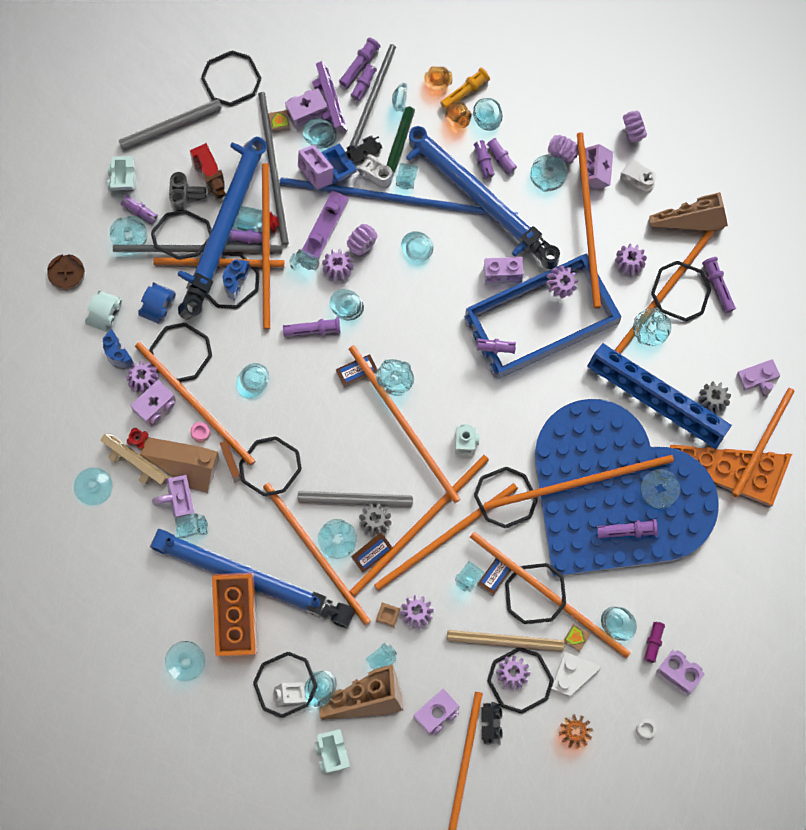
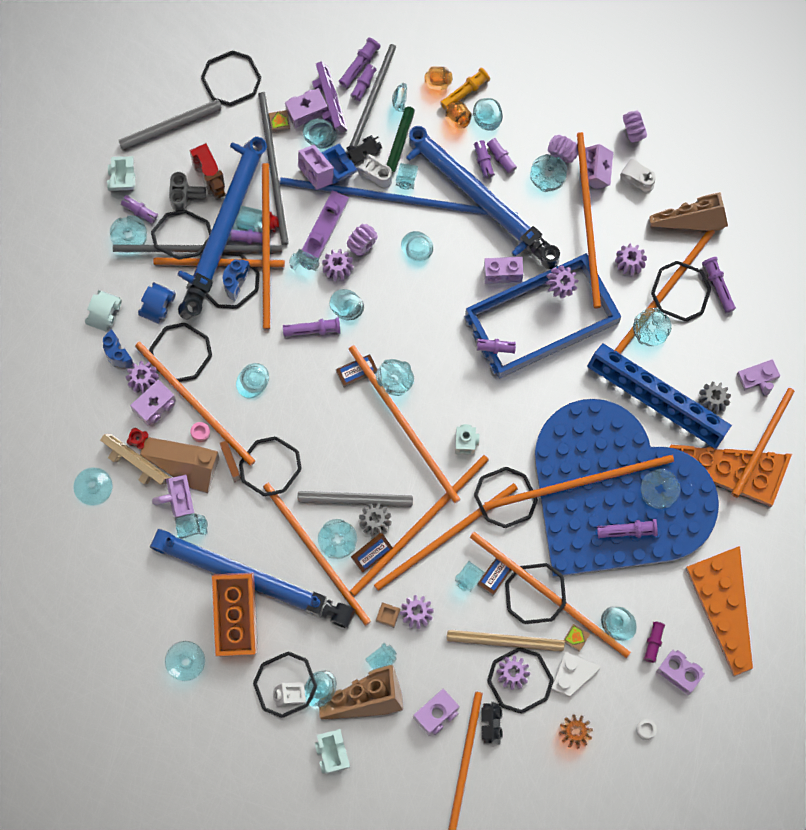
reddish brown tile [47,254,85,291] -> none
none -> orange wing [685,546,753,676]

